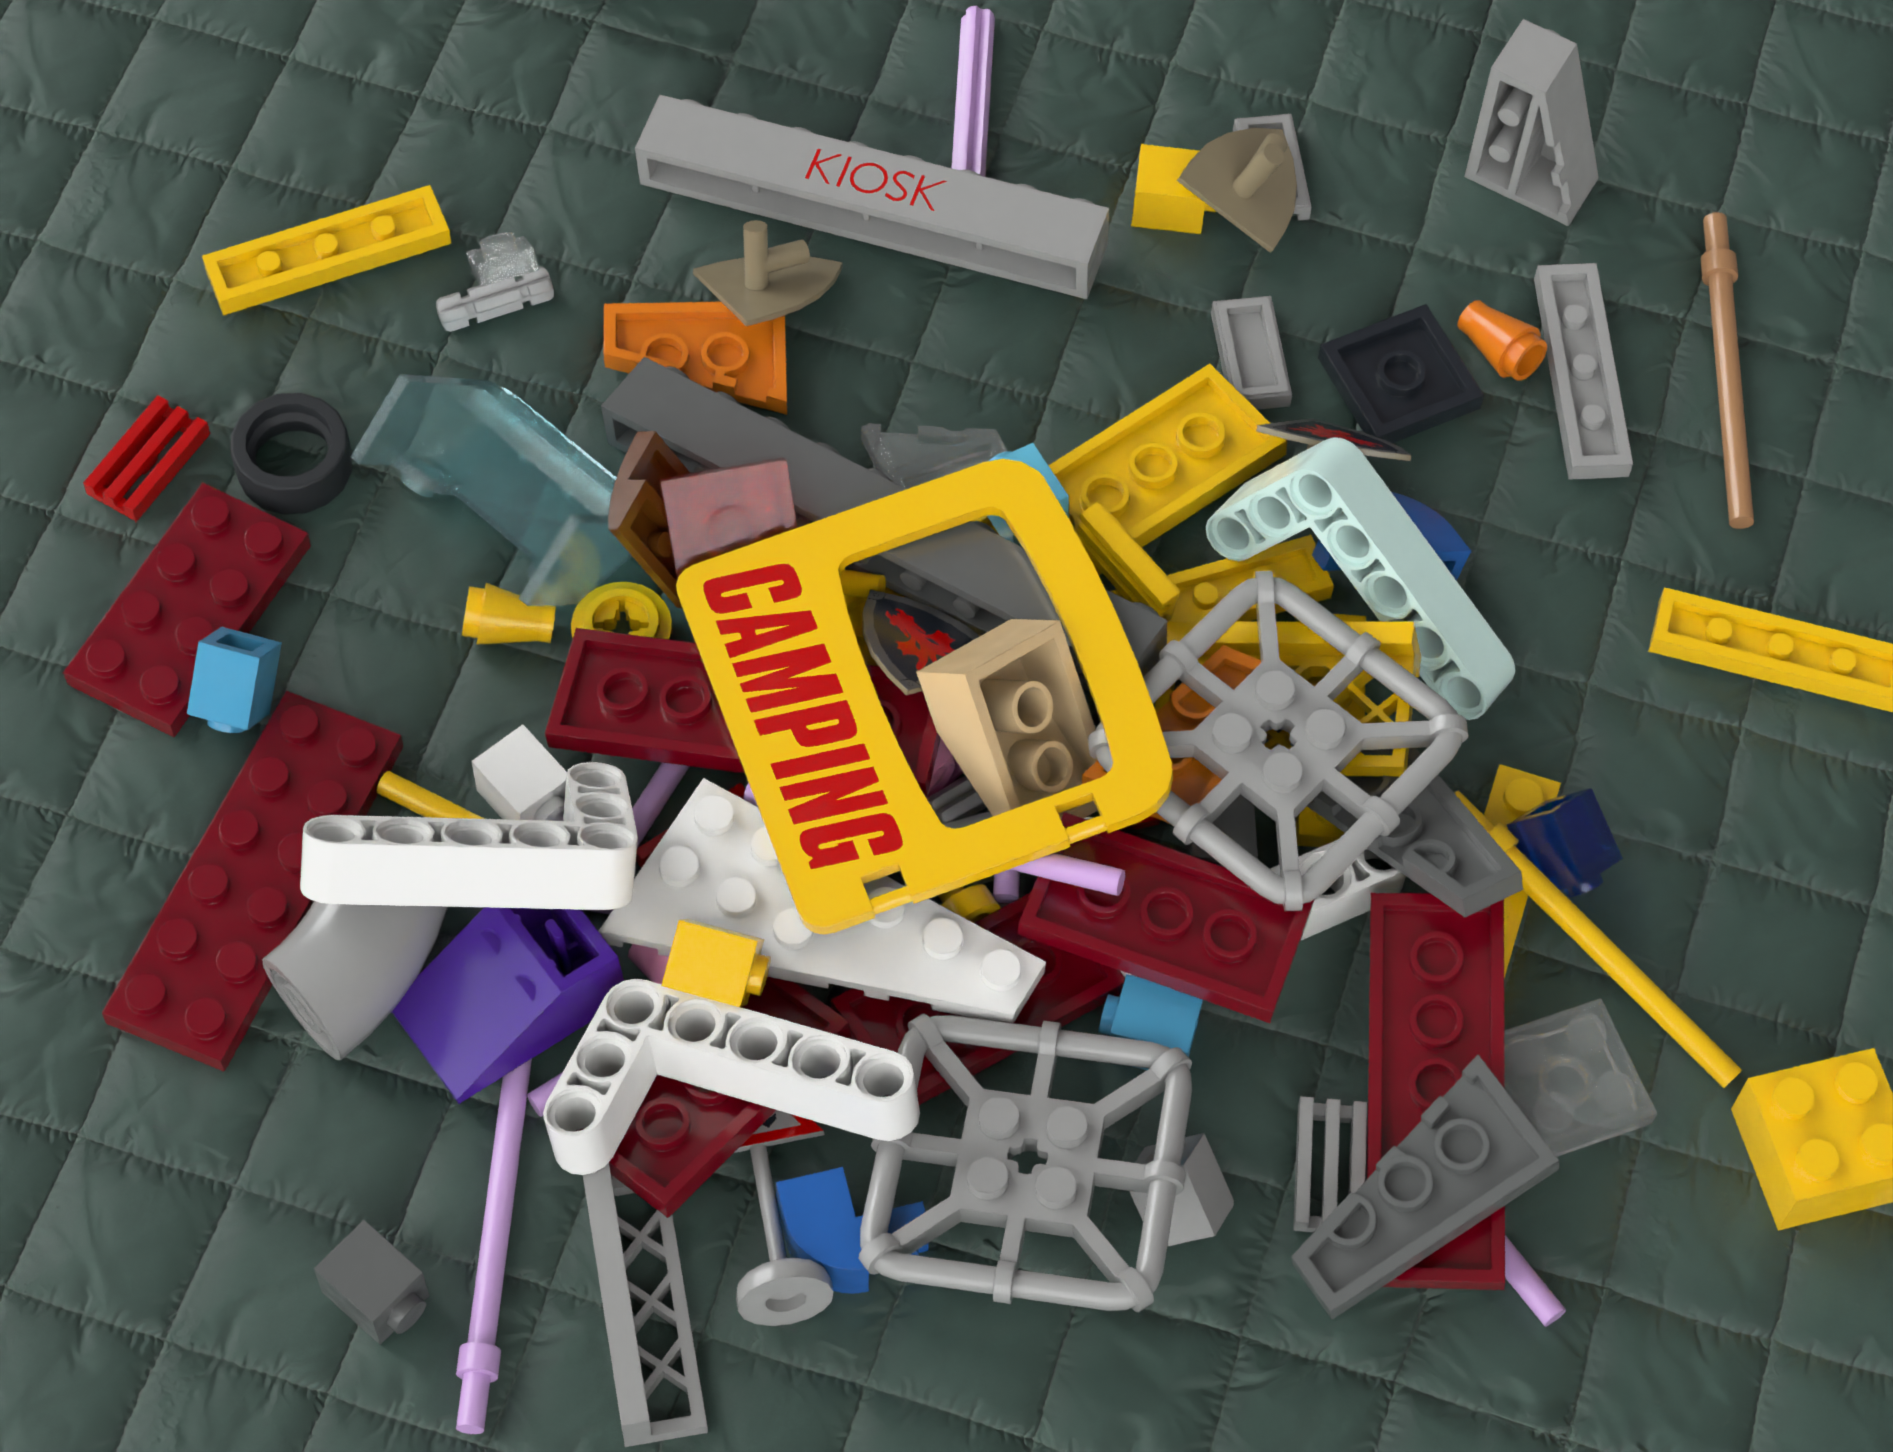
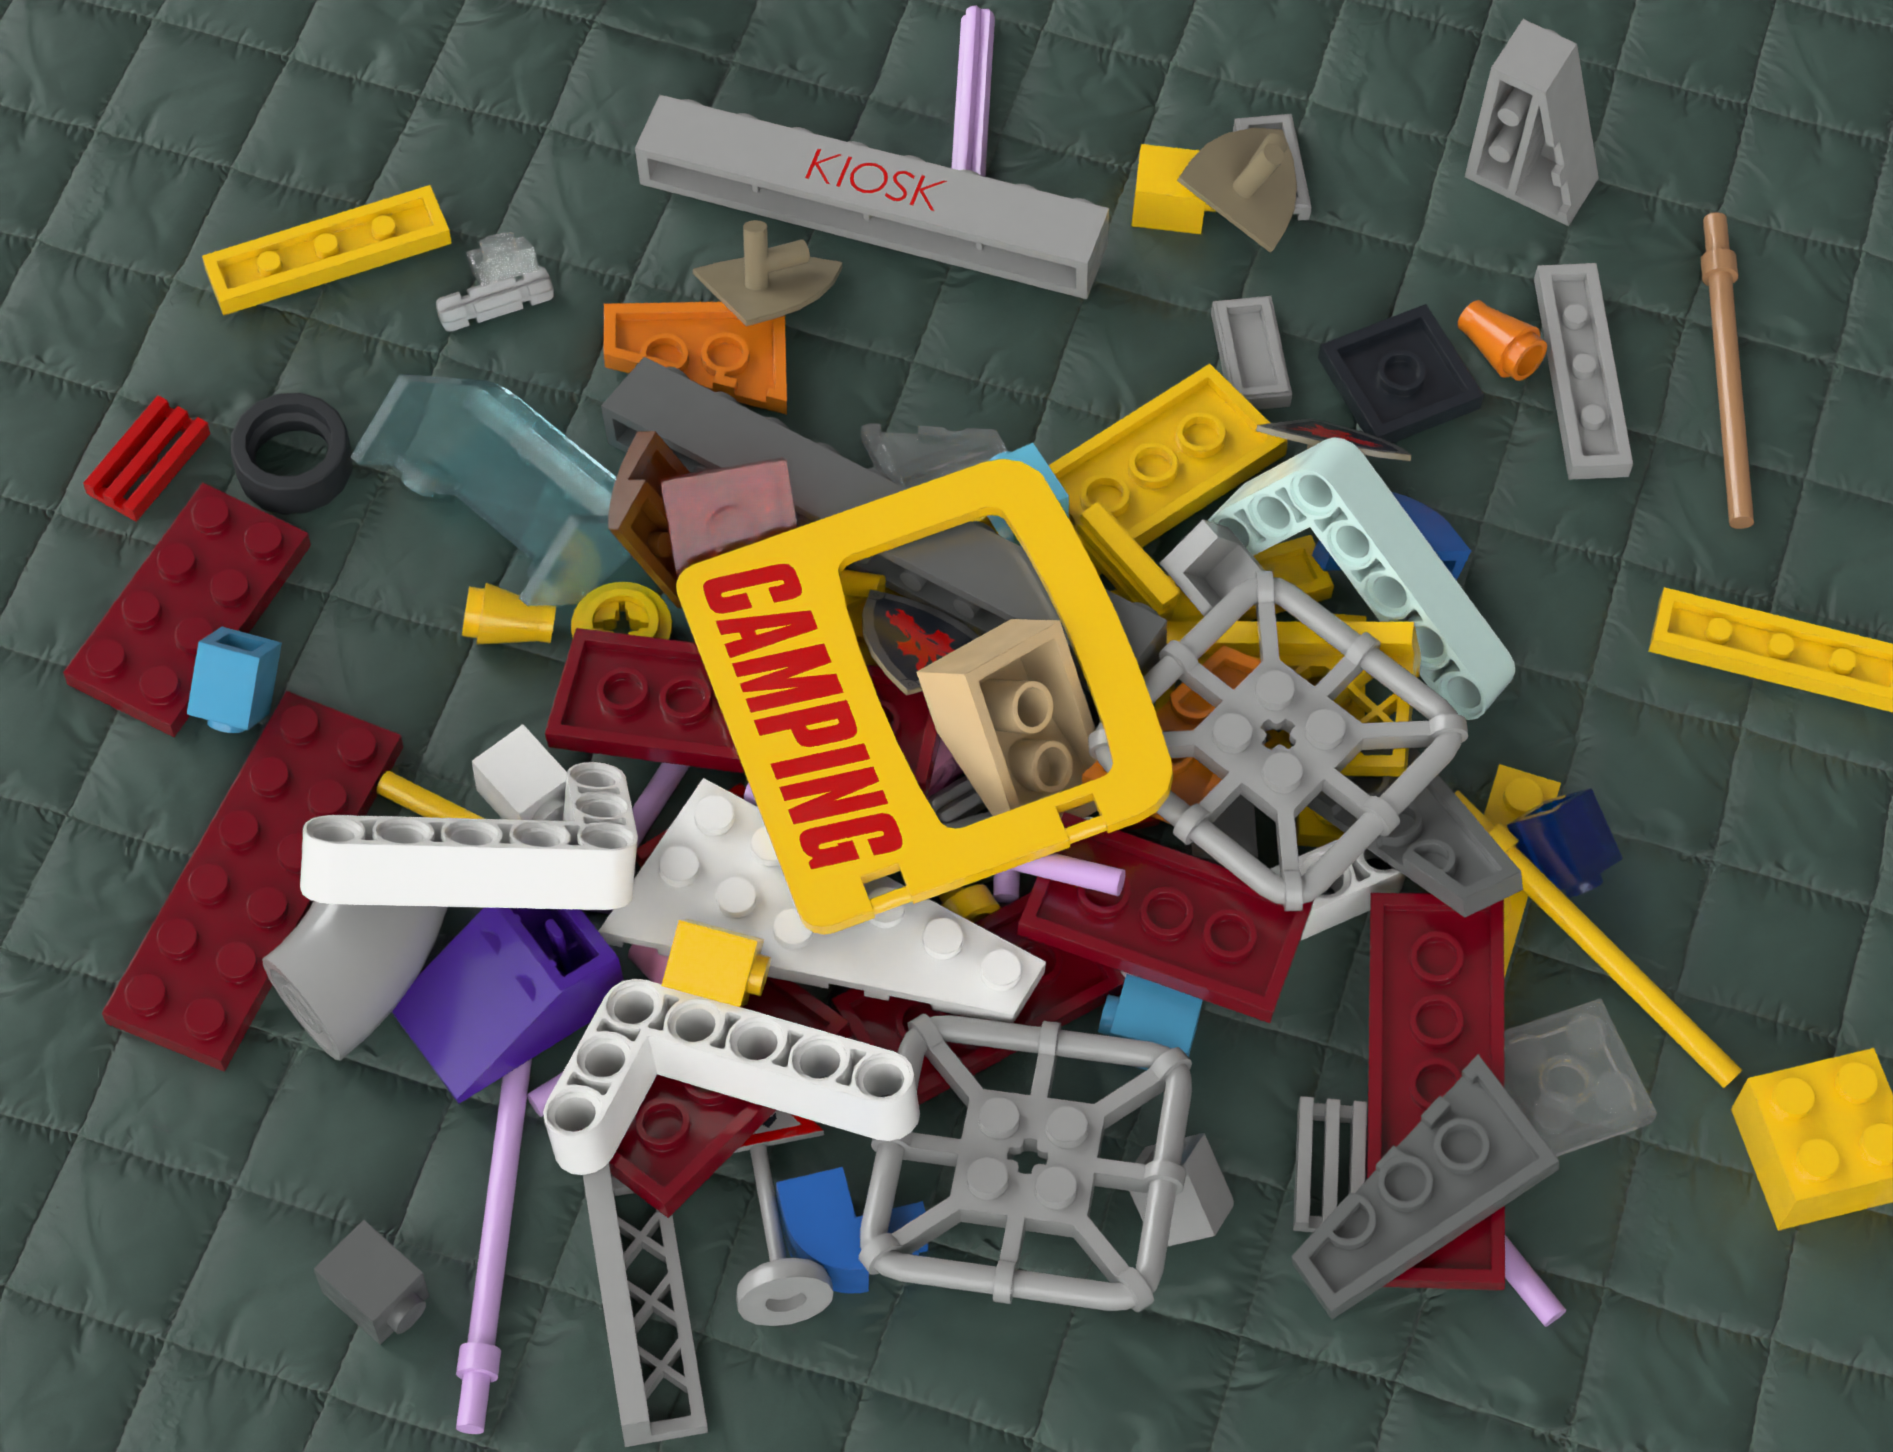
none -> light grey panel [1159,519,1265,617]

